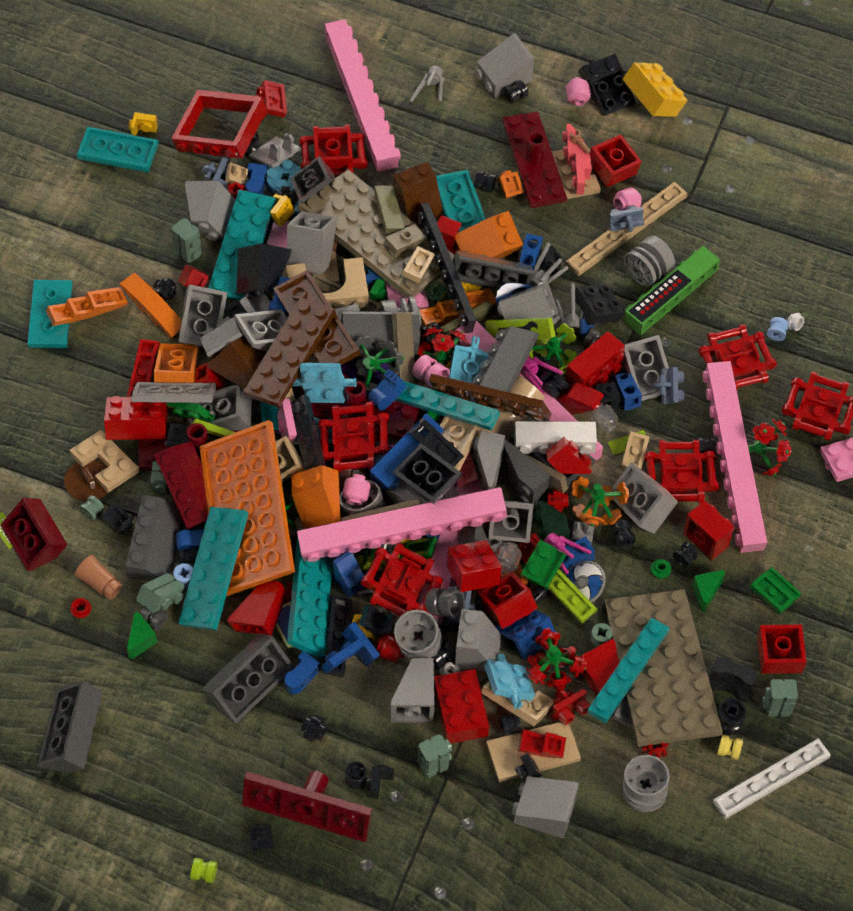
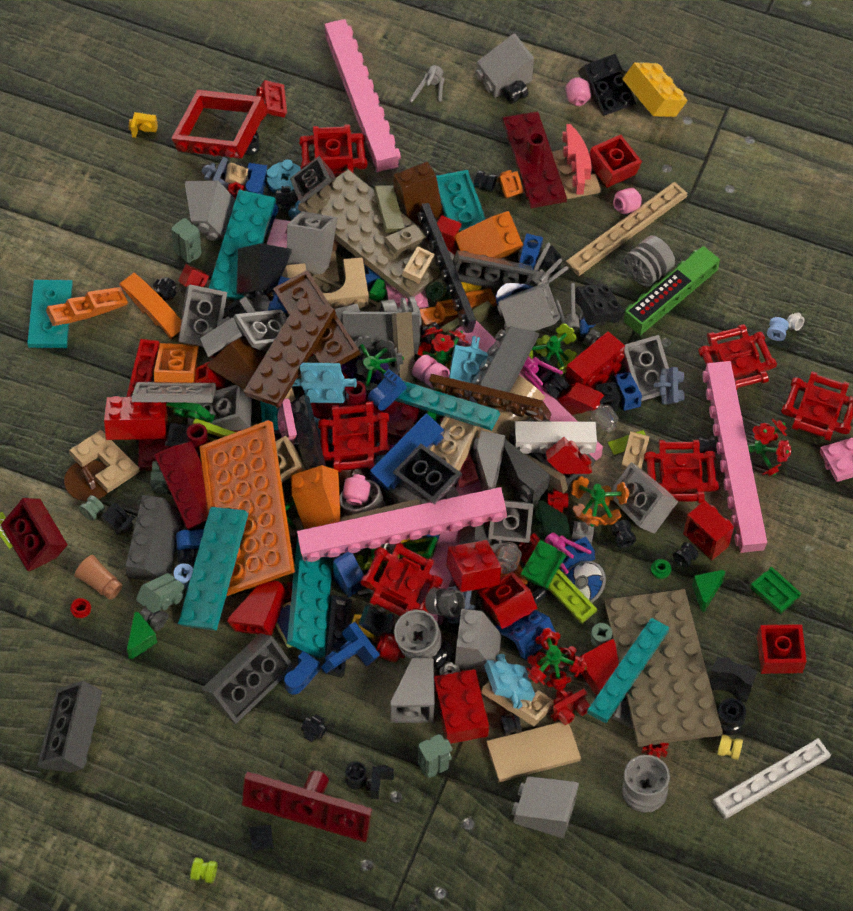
teal plate [77,127,159,173] -> none
light grey plate [249,133,300,168] -> none
yellow bracket [270,194,295,226] -> none
black plate [408,418,464,467] -> none
lime tile [485,317,556,340] -> none
black tile [515,753,542,779] -> none
red slope [518,729,567,759] -> none
medium nougat hand [570,129,591,154] -> none
sand blue hips [609,205,644,232] -> none
sand green brick [762,679,798,717] -> none

